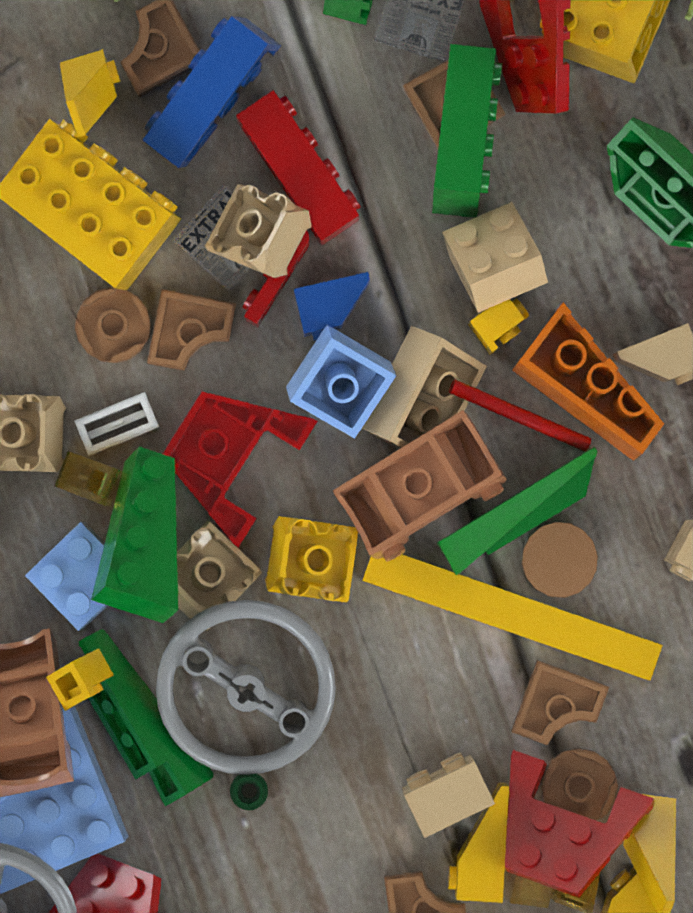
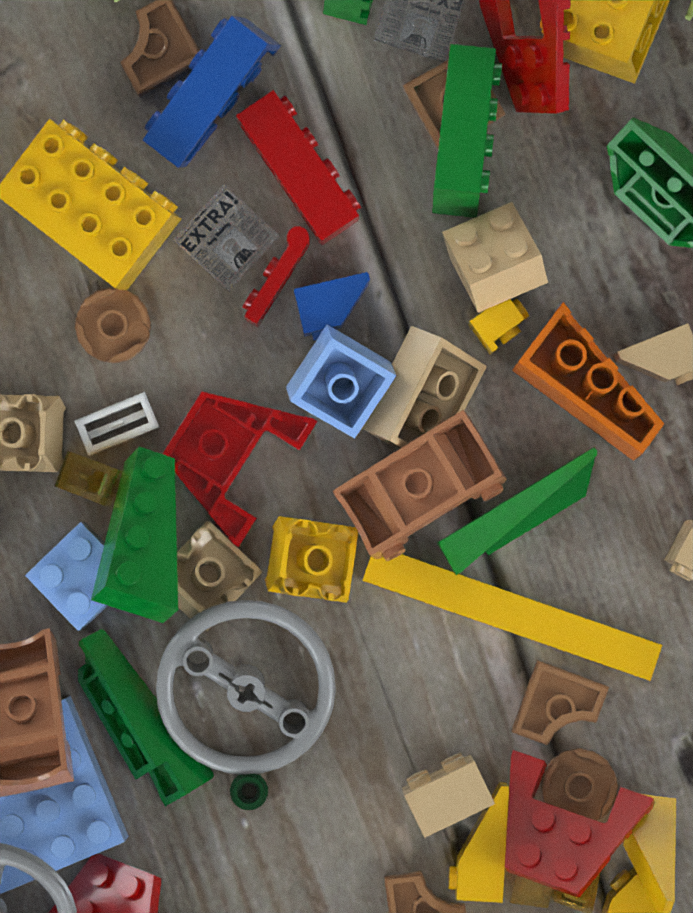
yellow brick [46,648,114,711] -> none
yellow slope [60,49,121,137] -> none
medium nougat tile [147,289,236,371] -> none
tan slope [205,184,312,278] -> none
red bar [449,379,591,452] -> none
medium nougat tile [521,522,598,598] -> none

